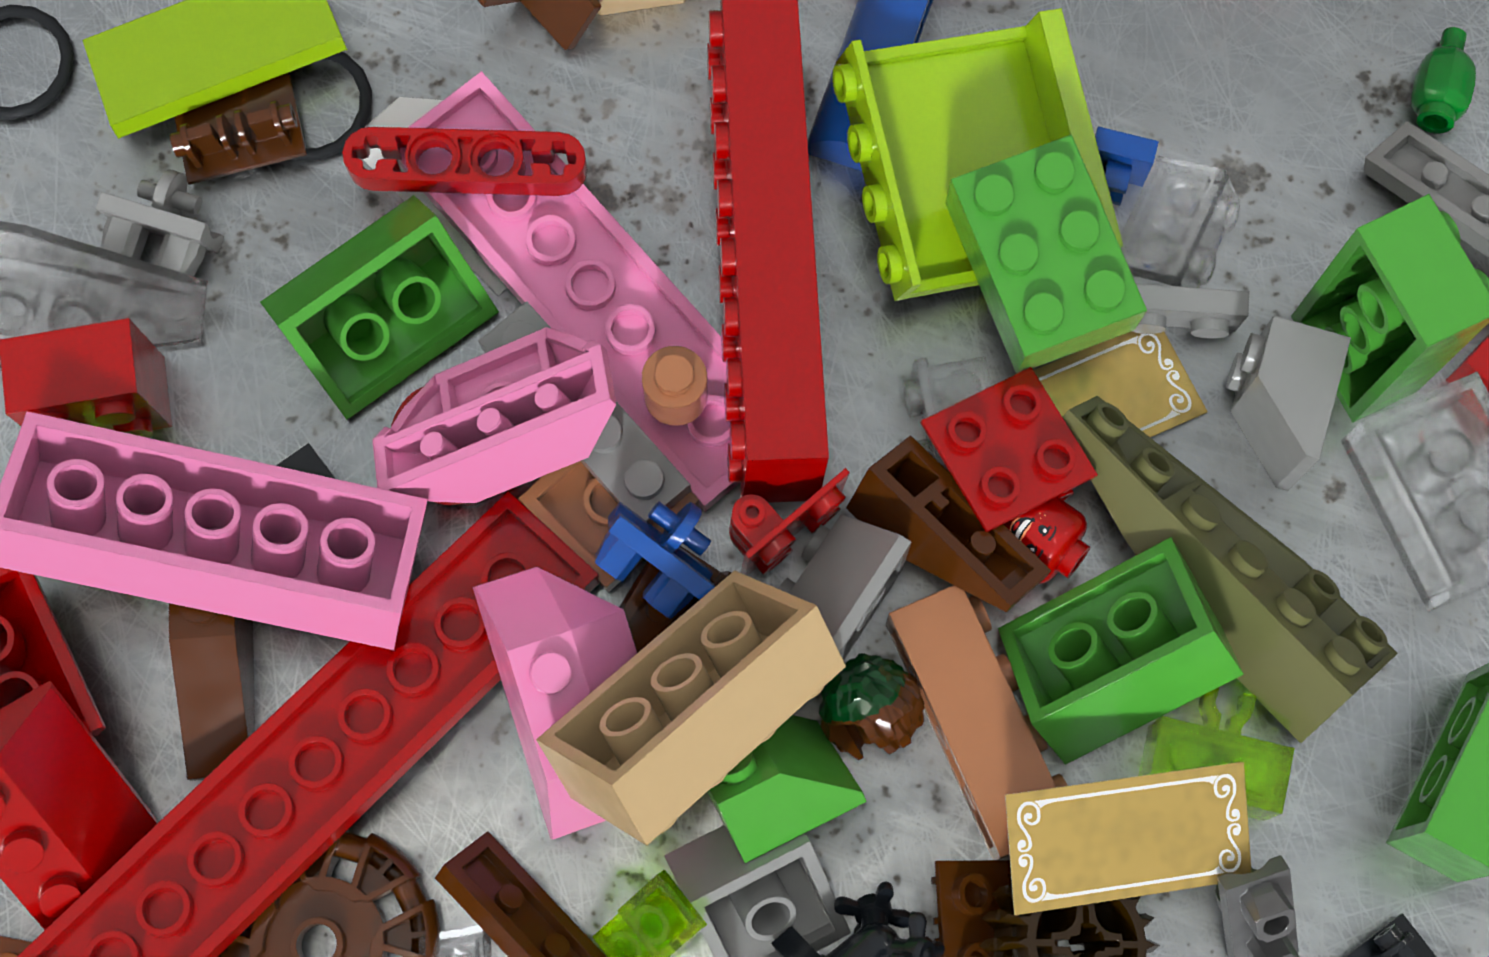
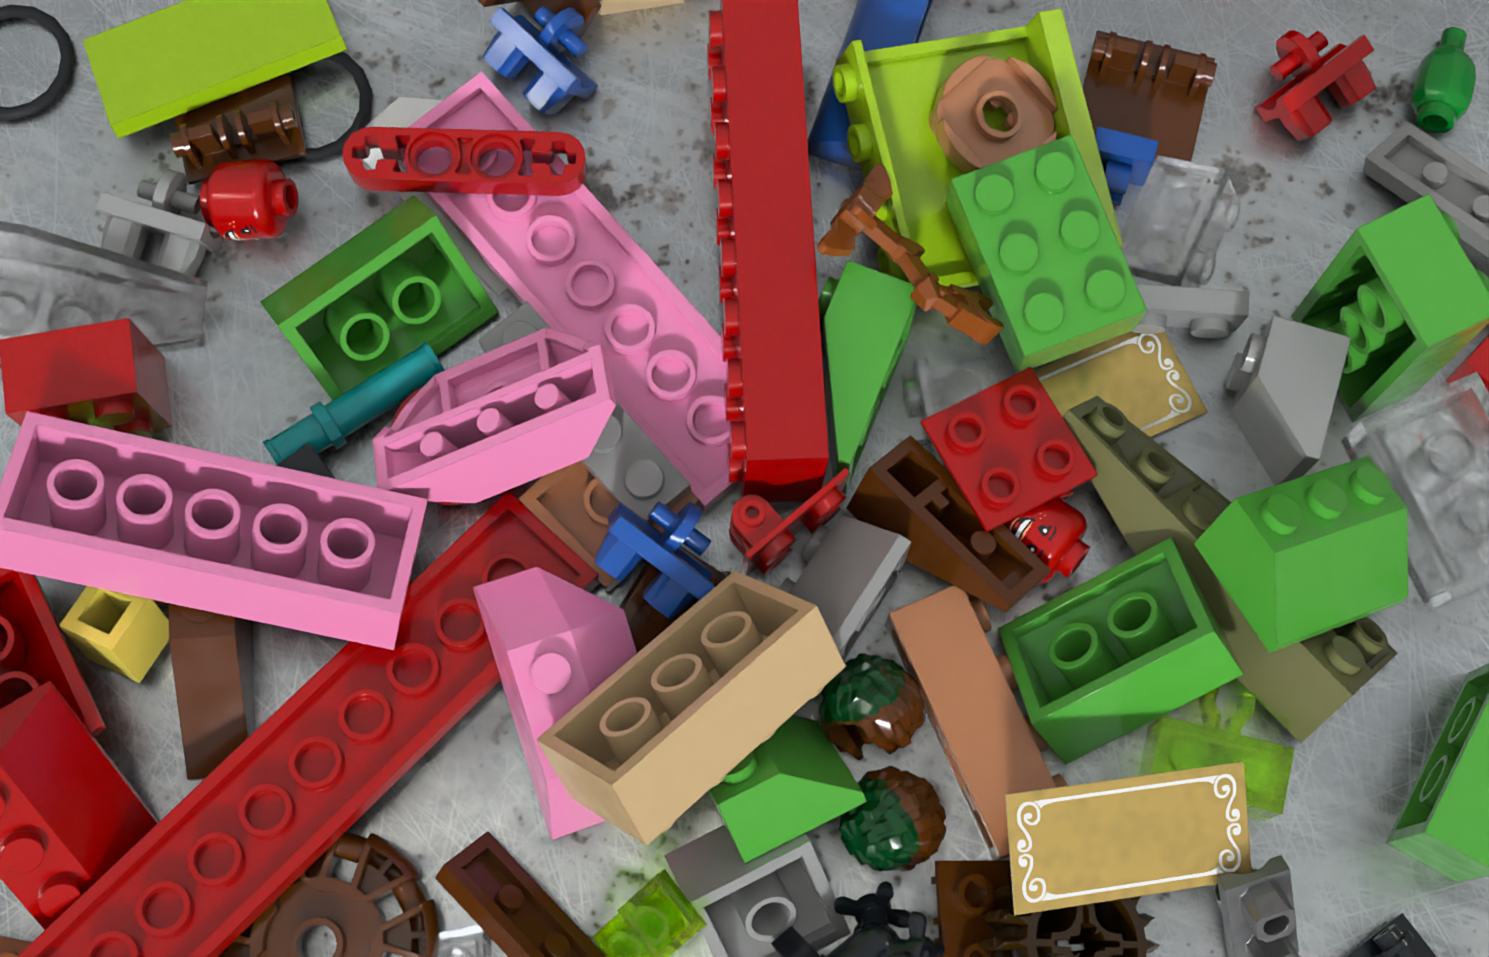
nougat brick [642,346,708,426] -> none
none -> light yellow brick [59,586,169,683]
none -> red head [200,158,299,242]
none -> teal pin [263,341,445,464]
none -> blue hips [482,6,599,116]
none -> dark orange piece [817,164,1004,344]
none -> bright green slope [818,260,917,495]
none -> dark green piece [838,765,946,871]
none -> nougat plate [929,55,1057,173]
none -> reddish brown hinge [1083,30,1217,170]
none -> bright green slope [1194,456,1408,653]
none -> red hips [1255,30,1377,141]

